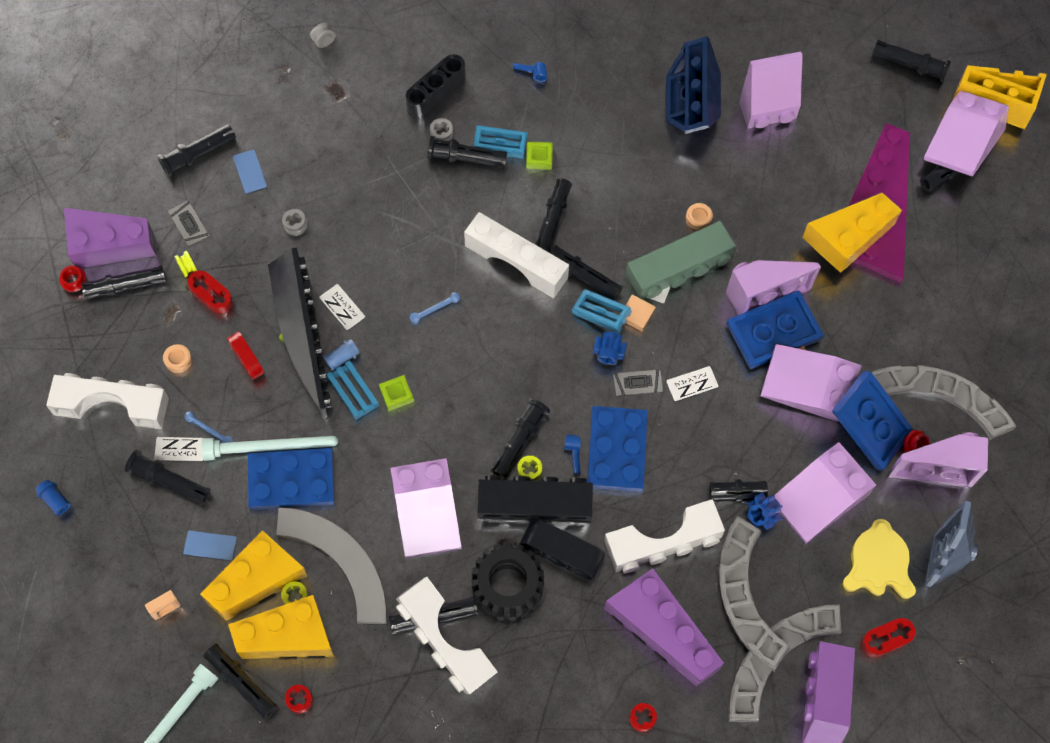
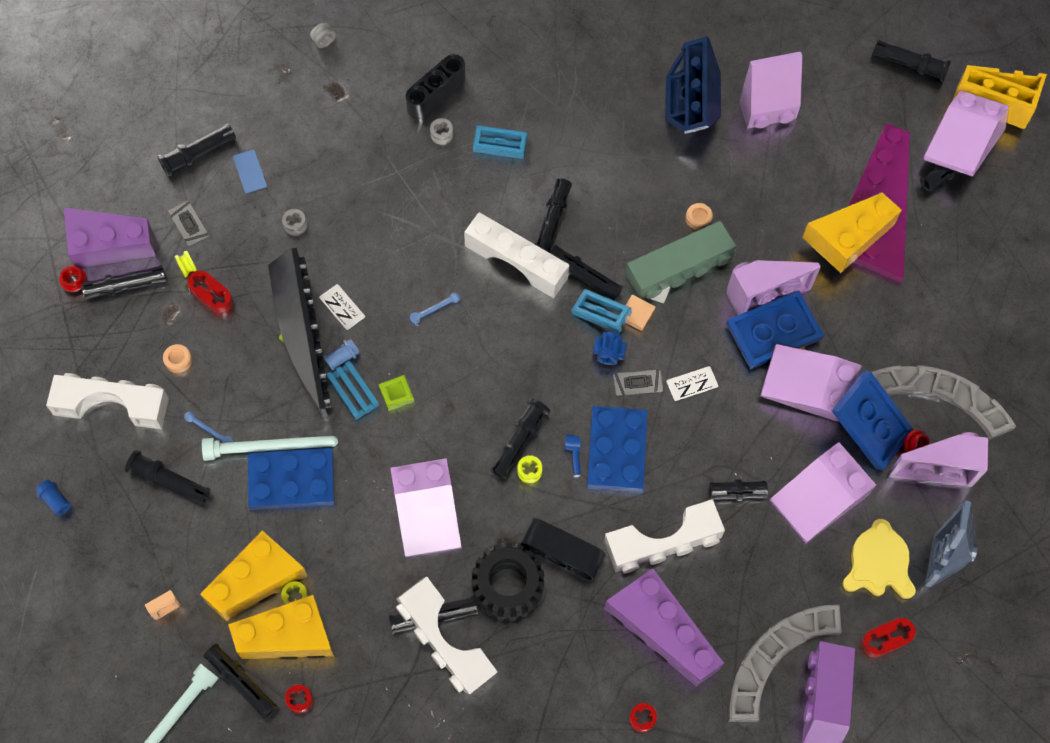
white sticker [154,437,203,461] -> none
medium blue sticker [183,530,237,560] -> none
red beam [227,331,265,380] -> none
light grey tile [276,508,387,624] -> none
black pin [427,136,507,168] -> none
black brick [477,475,593,521] -> none
blue hand [513,62,547,82] -> none
lime tile [526,142,553,170] -> none
light grey tile [719,516,790,672] -> none
blue gear [747,493,783,530] -> none

